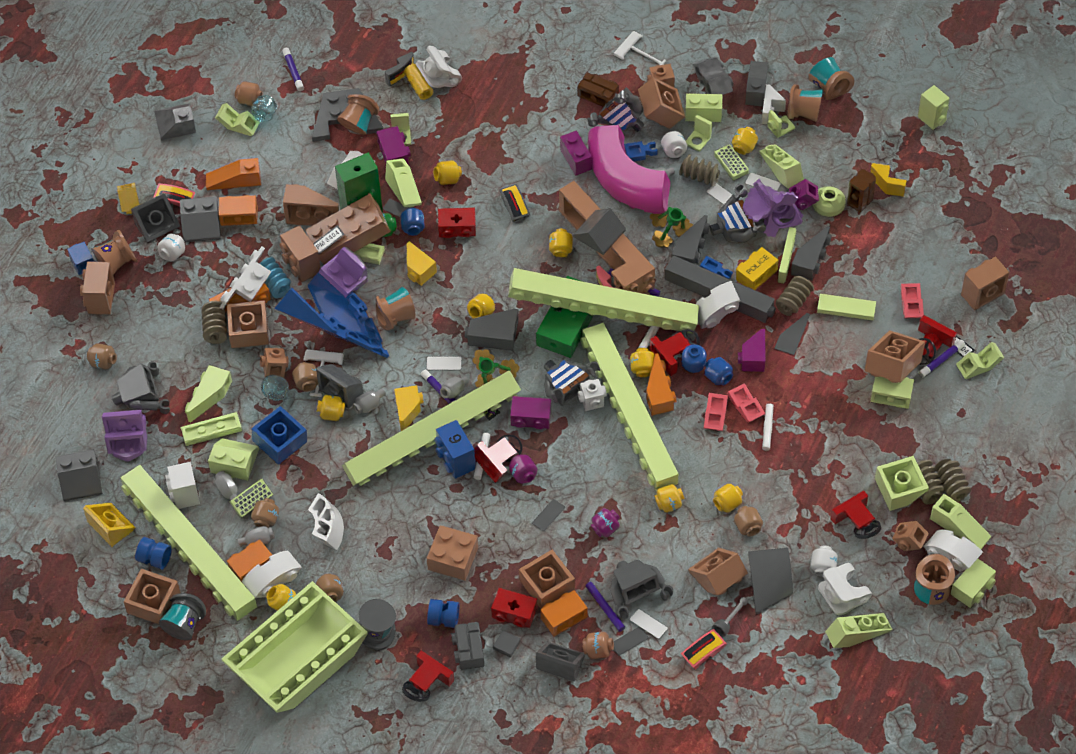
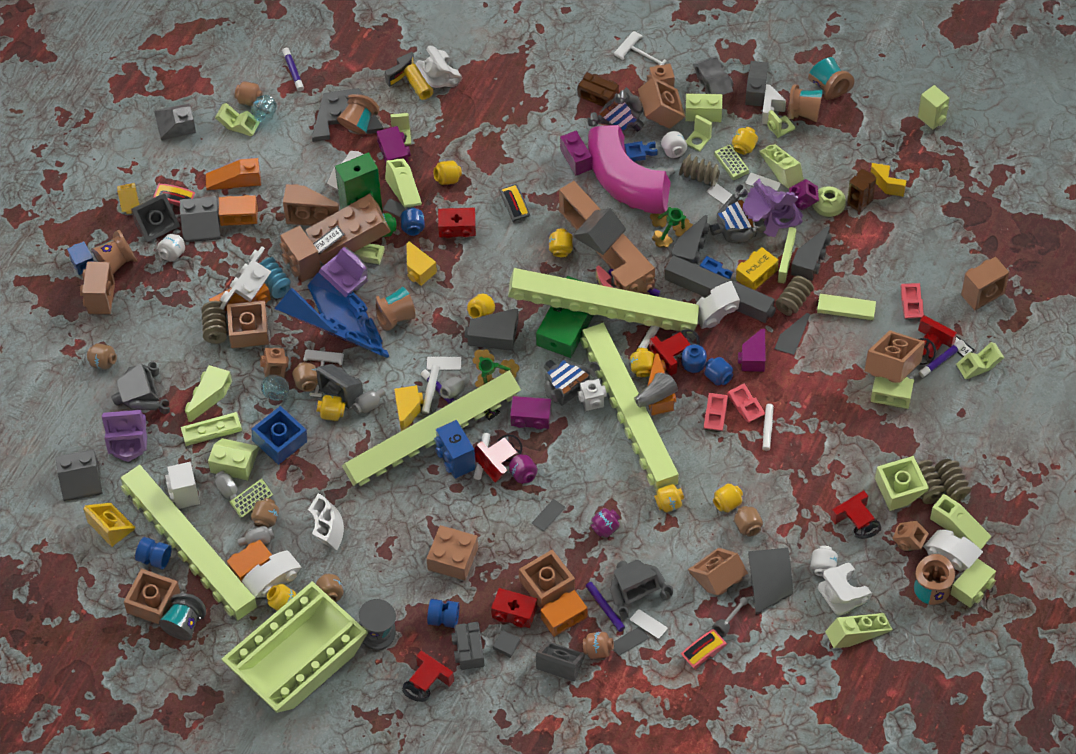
none -> white piece [422,365,440,414]
none -> flat silver piece [634,373,678,408]

